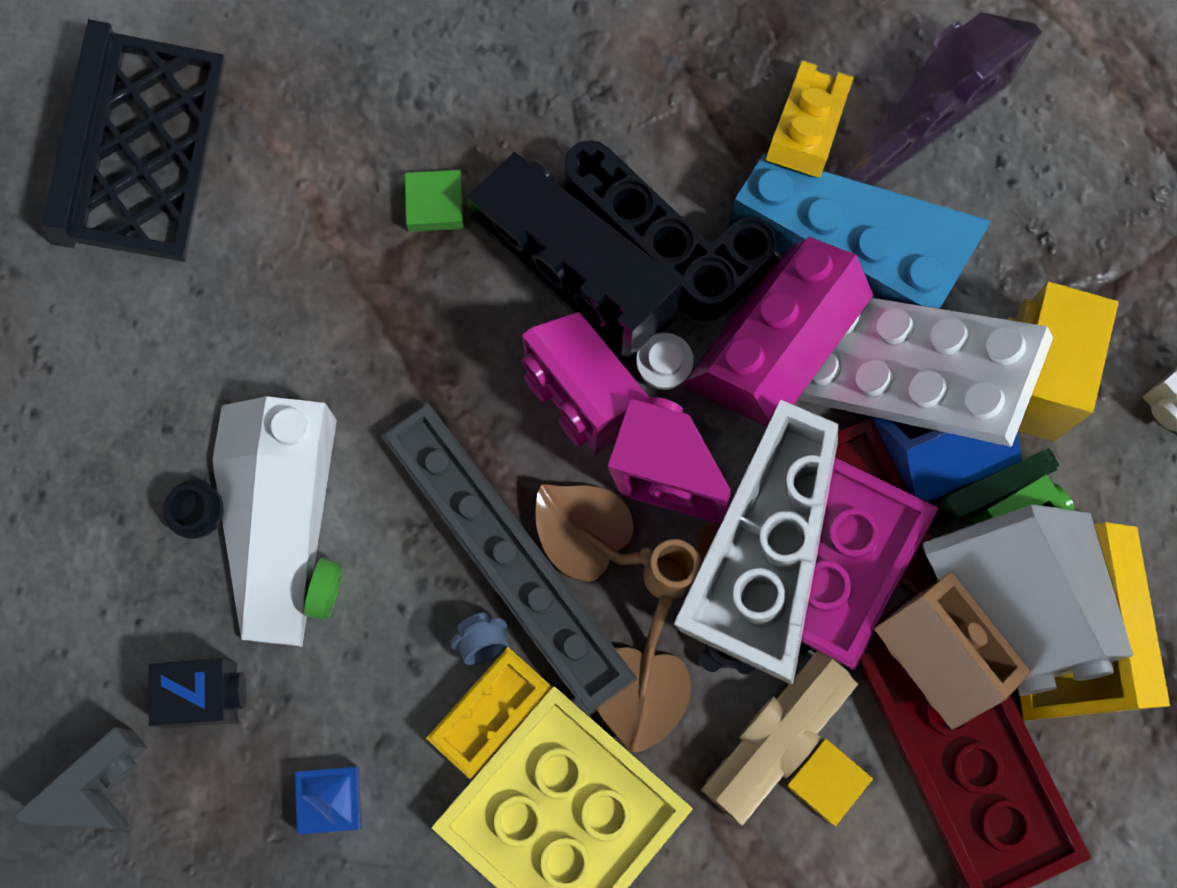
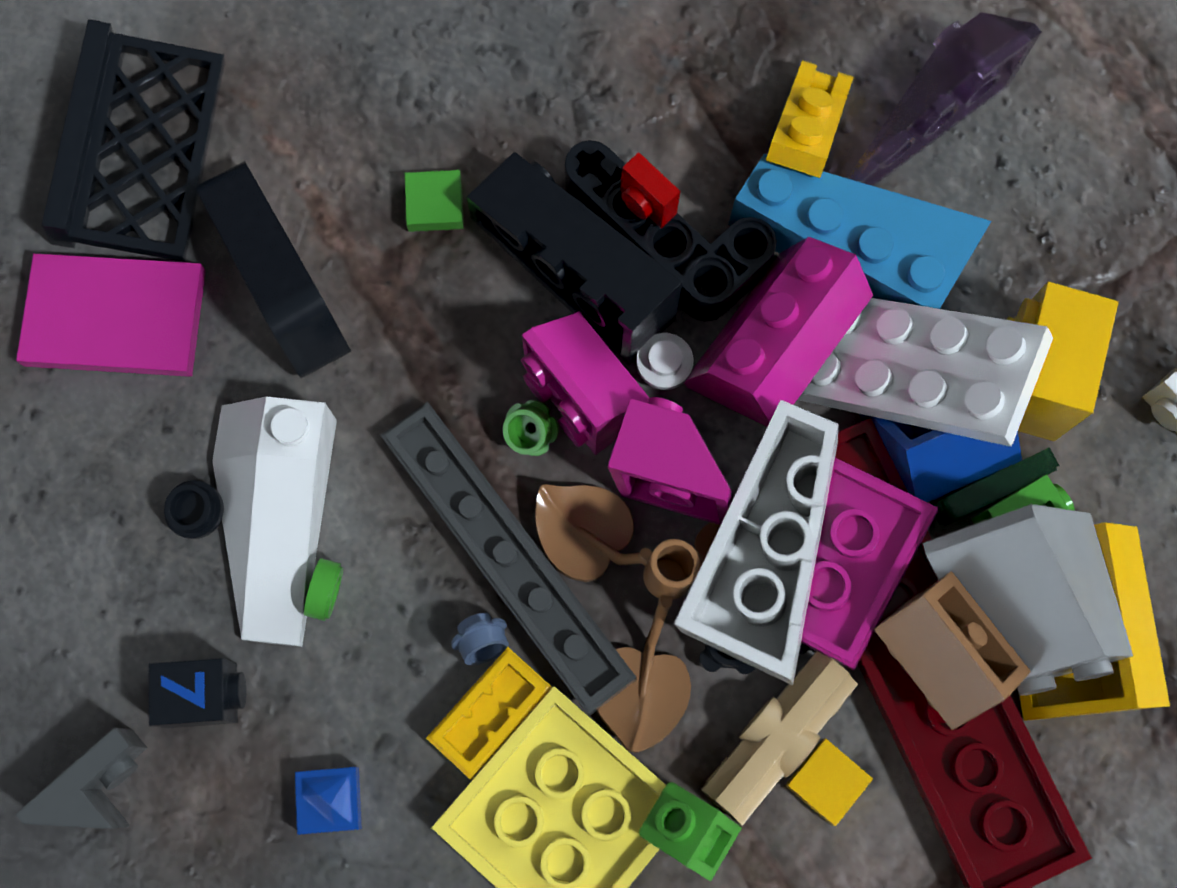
none -> dark pink tile [16,253,206,377]
none -> black beam [195,161,352,379]
none -> bright green plate [503,400,559,456]
none -> red plate [620,152,681,229]
none -> bright green bracket [639,782,742,882]

